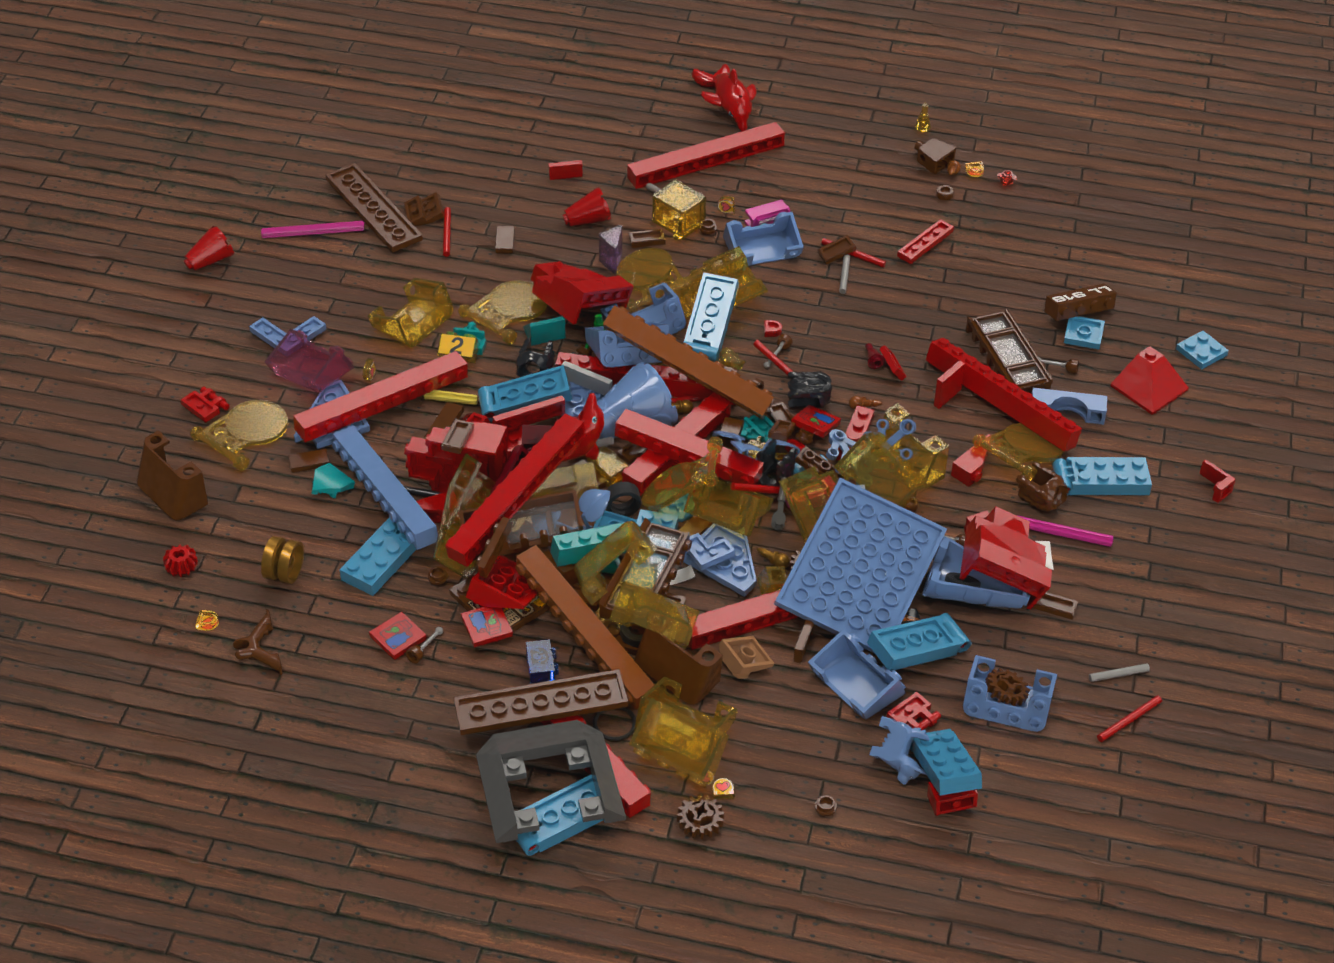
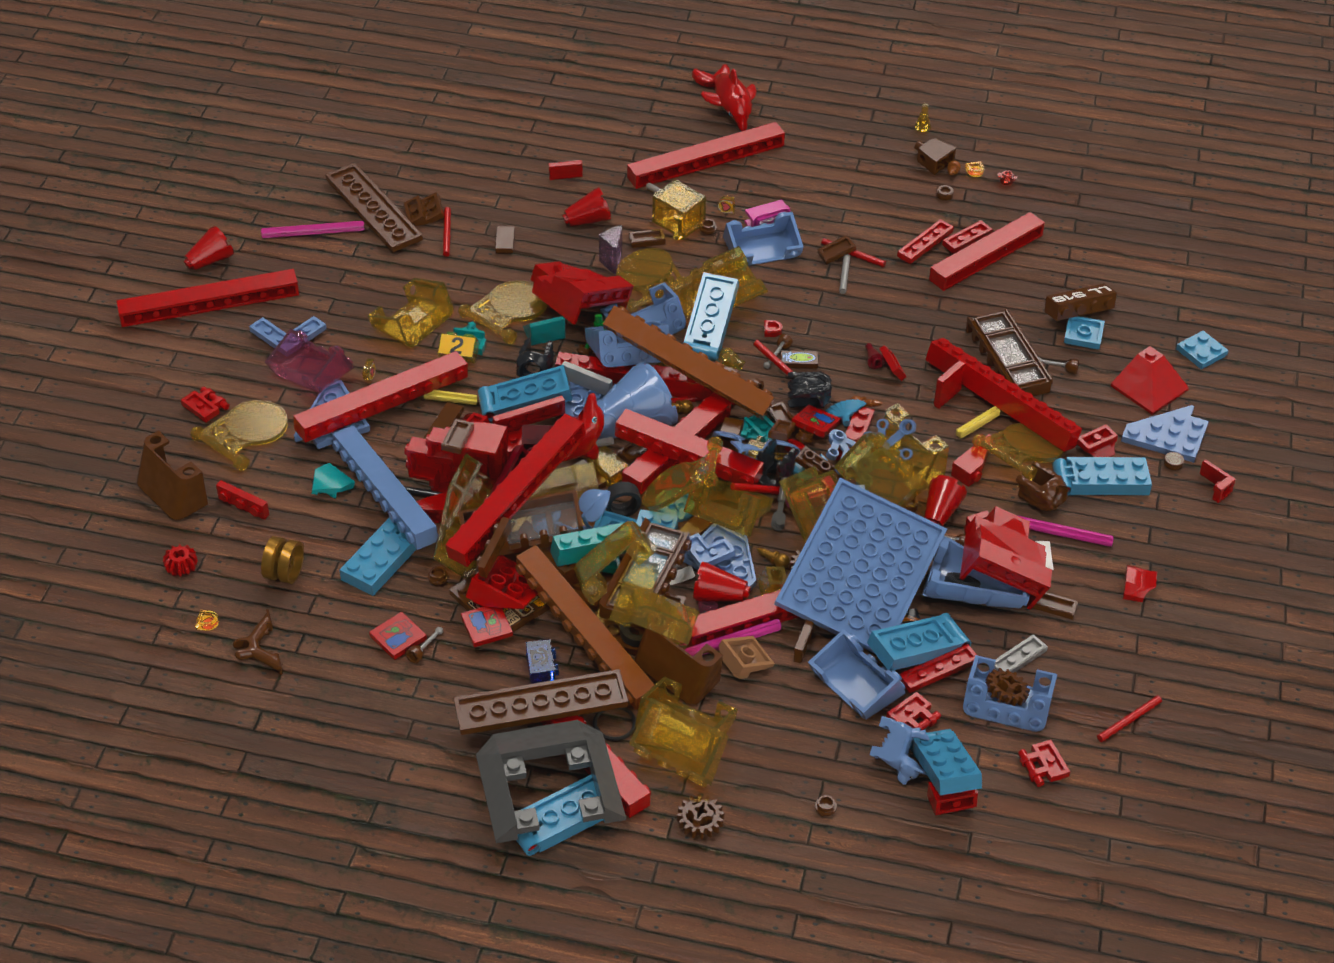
reddish brown tile [288,449,329,473] -> none
tile [712,778,735,800] -> none
medium blue arch [1032,388,1107,425] -> none
light grey bar [1089,663,1150,682] -> none
none -> red brick [116,269,299,327]
none -> red plate [216,480,269,520]
none -> dark pink axle [683,619,781,657]
none -> red cone [693,562,751,601]
none -> clear pink tile [698,601,718,613]
none -> tile [781,351,818,368]
none -> dark azure hand [825,399,866,426]
none -> red plate [899,644,977,693]
none -> red cone [924,475,967,526]
none -> brick [929,212,1045,291]
none -> red plate [942,221,993,254]
none -> light yellow axle [956,406,1000,439]
none -> light grey tile [994,634,1048,673]
none -> red plate [1018,740,1070,787]
none -> red slope [1077,424,1118,457]
none -> medium blue wing [1121,405,1209,463]
none -> red slope [1123,565,1157,602]
none -> tile [1164,452,1184,470]

